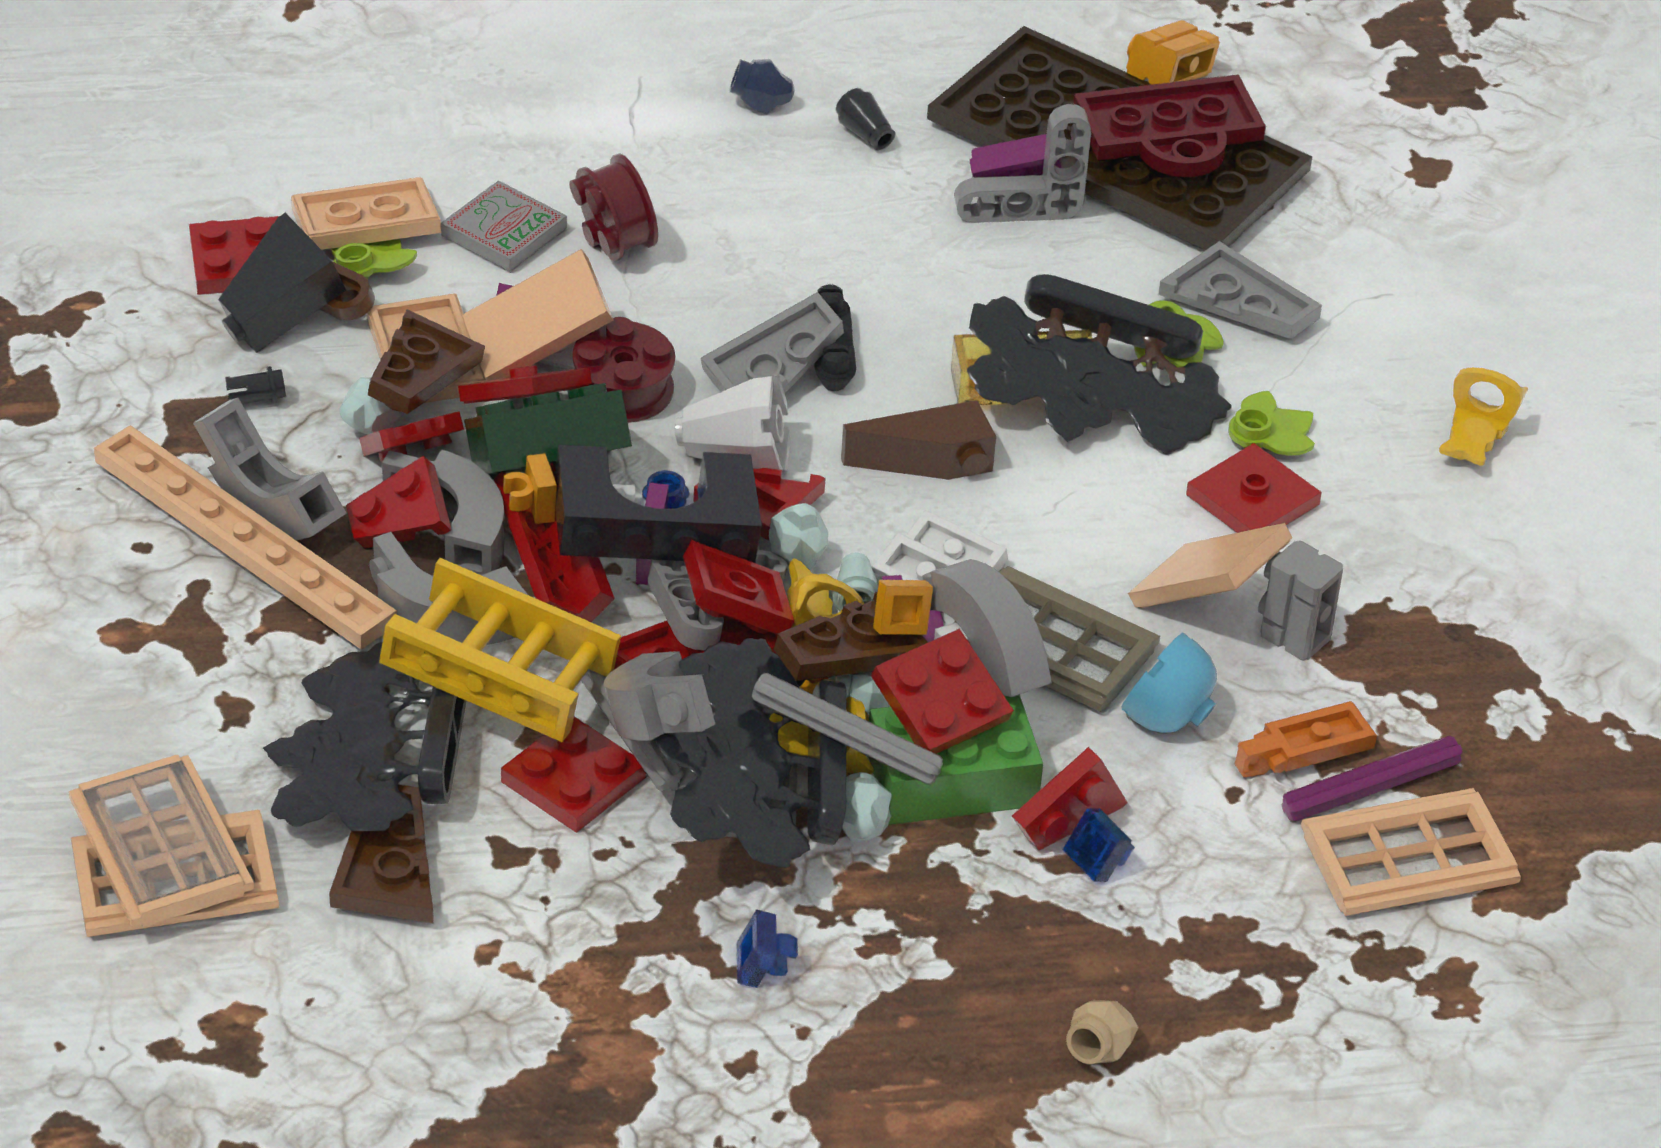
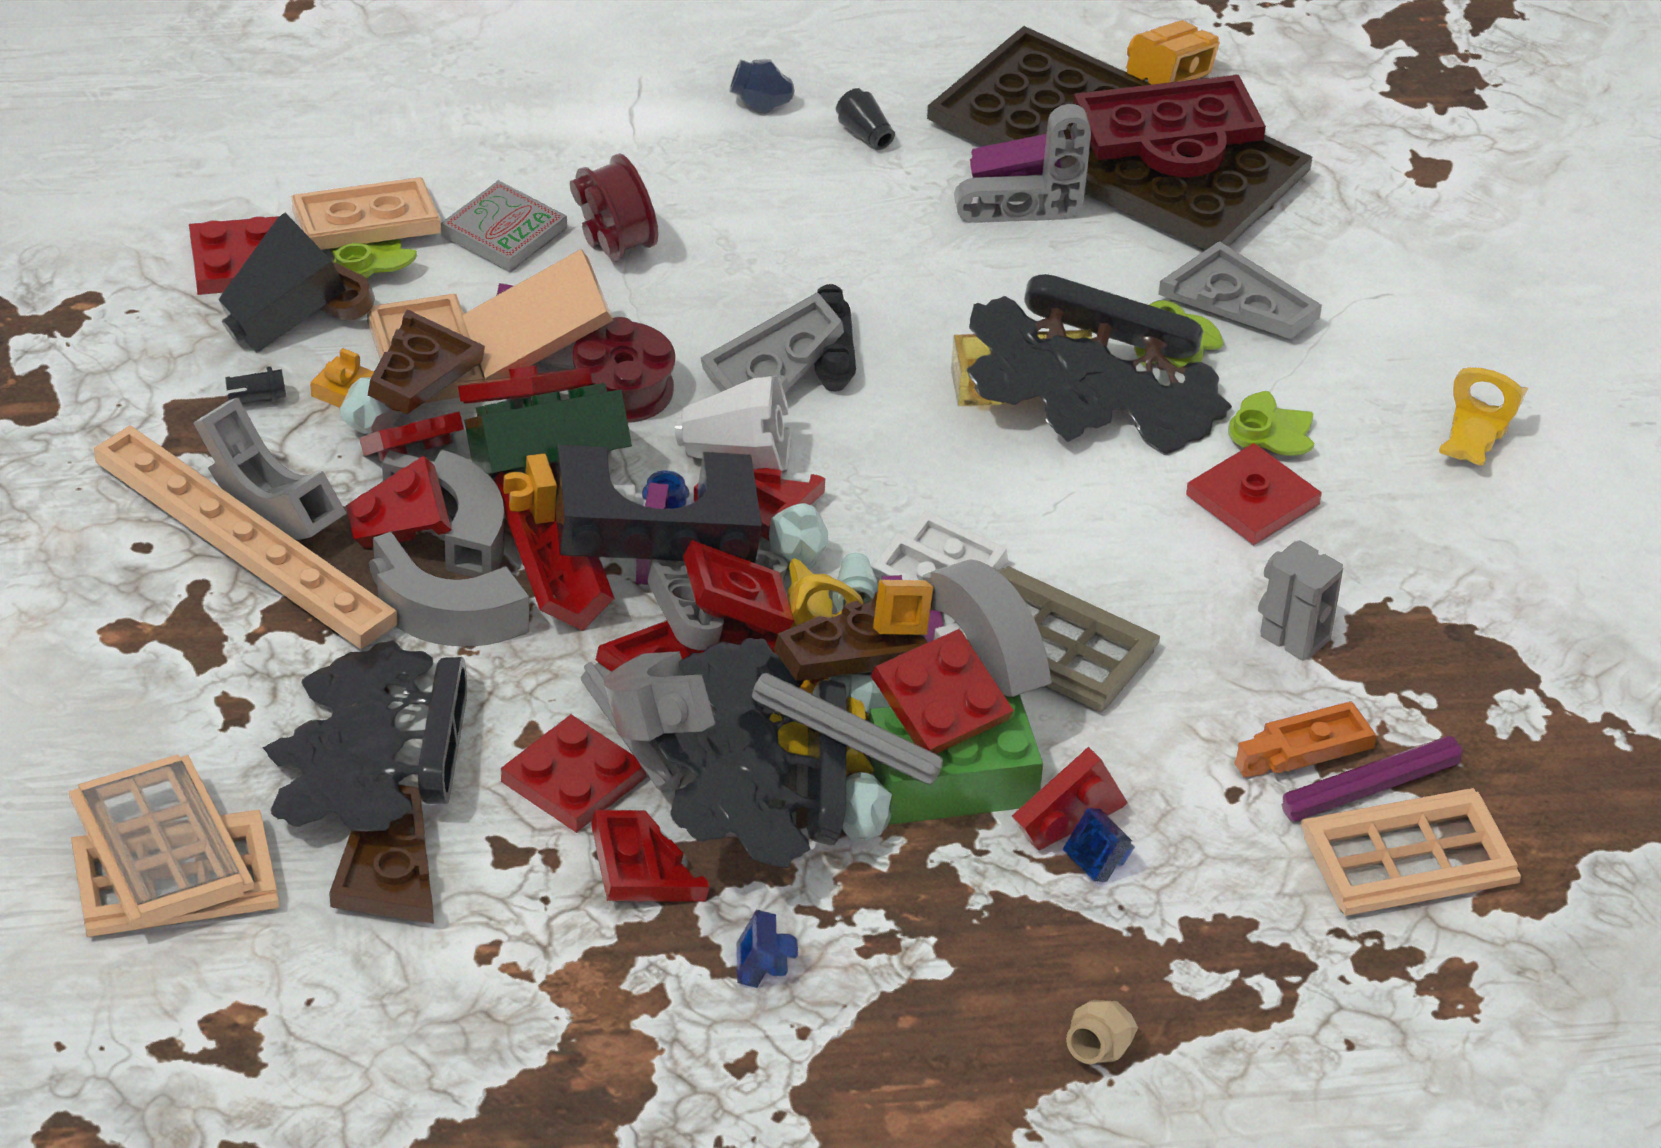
yellow fence [379,558,621,742] -> none
reddish brown slope [841,400,996,480] -> none
medium azure cylinder [1121,633,1217,733] -> none
light nougat tile [1128,523,1293,608] -> none
none -> light orange tile [310,348,374,408]
none -> red wing [591,810,710,902]

